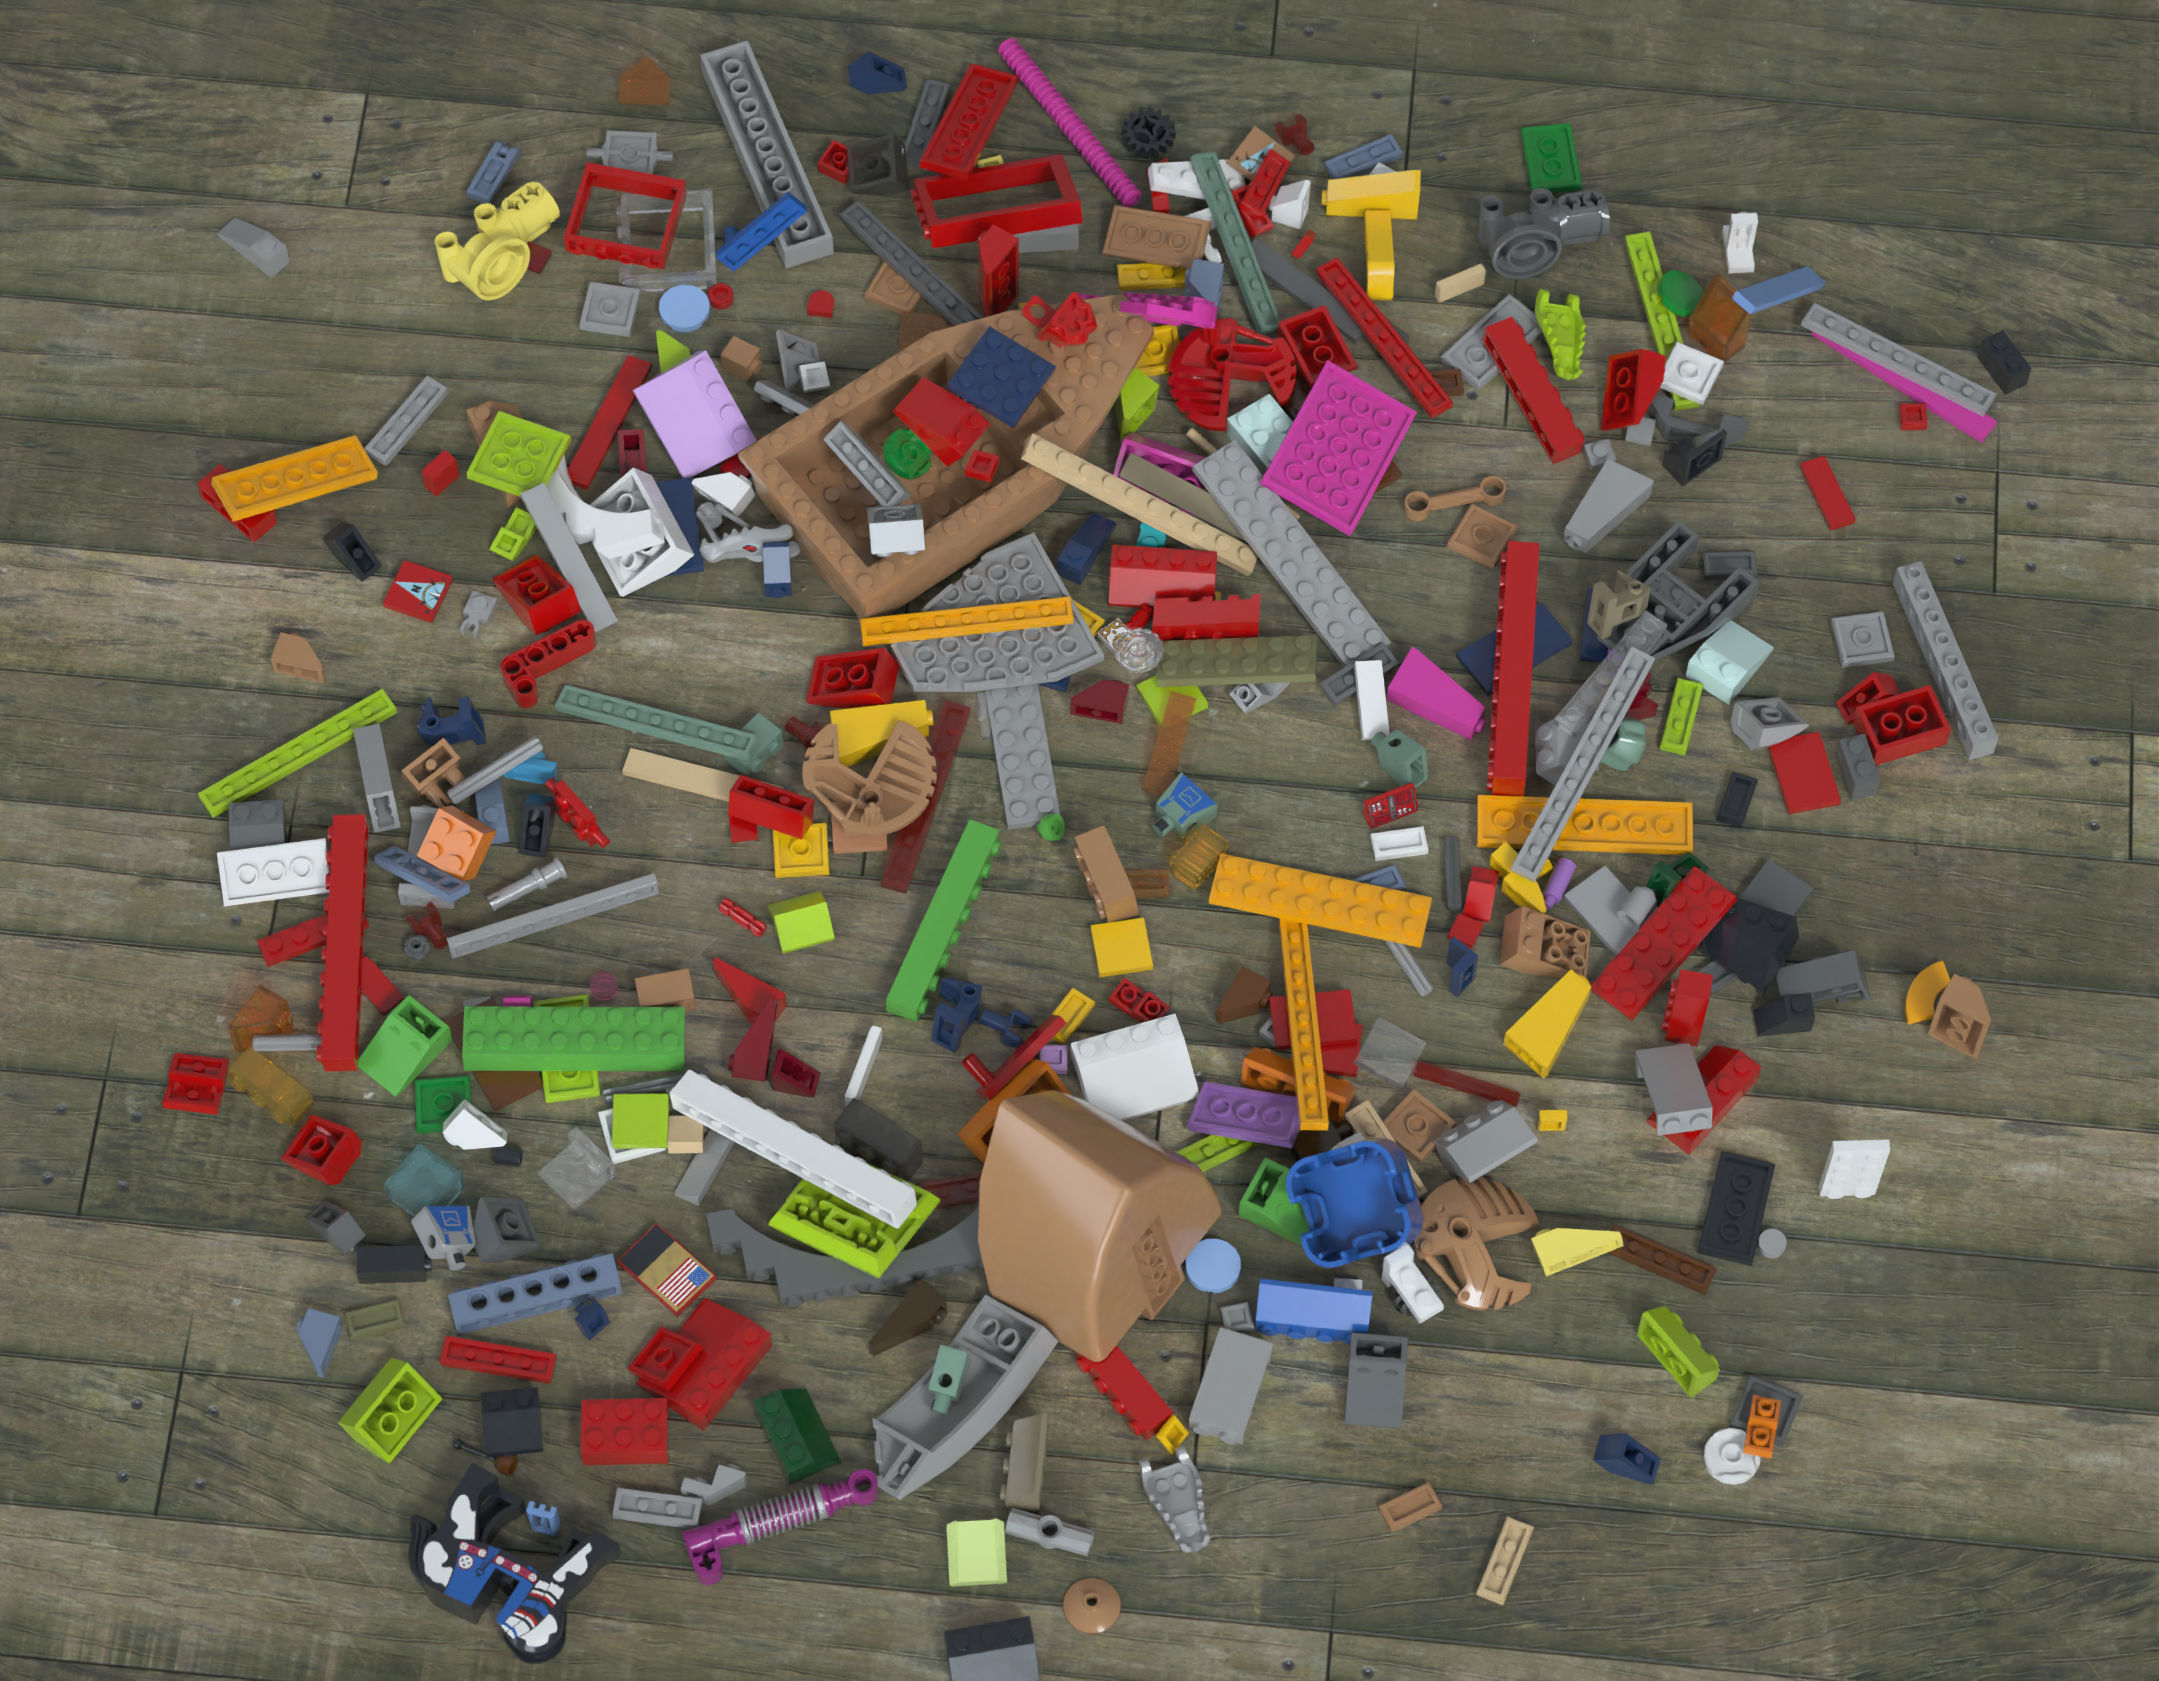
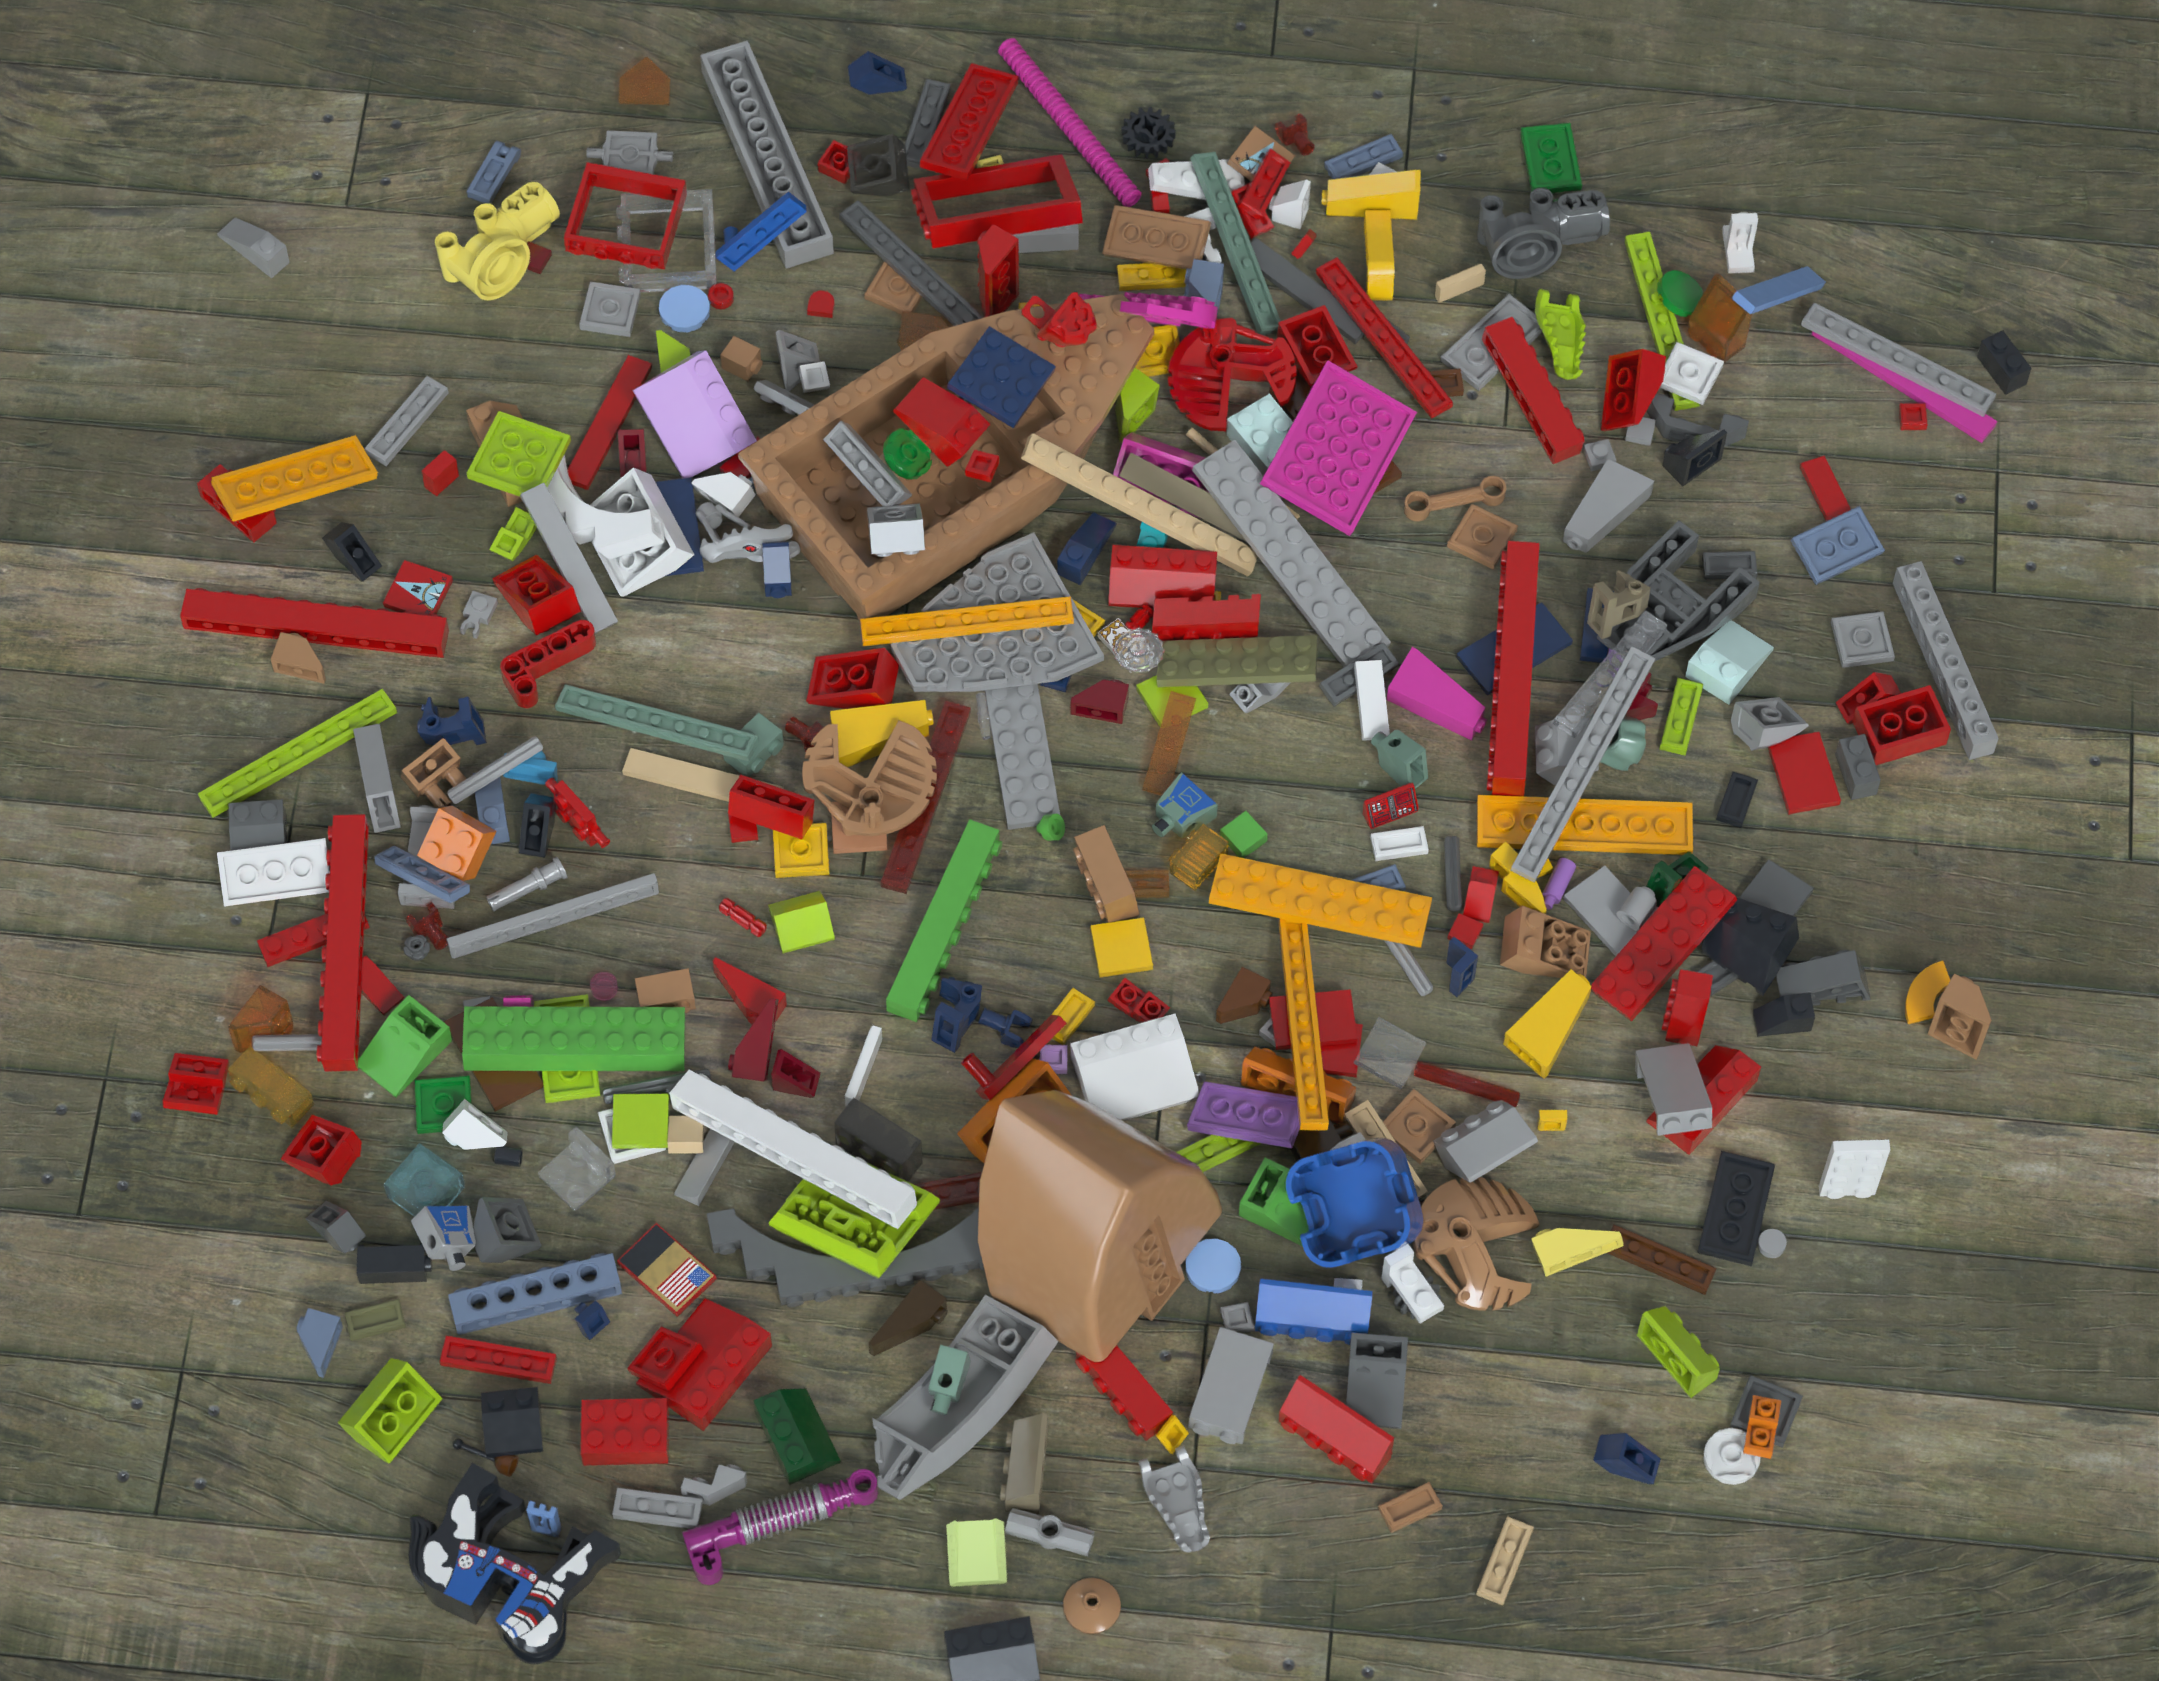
none -> red brick [180,588,449,658]
none -> bright green piece [1220,811,1268,858]
none -> slope [1279,1375,1394,1484]
none -> sand blue tile [1790,506,1885,585]

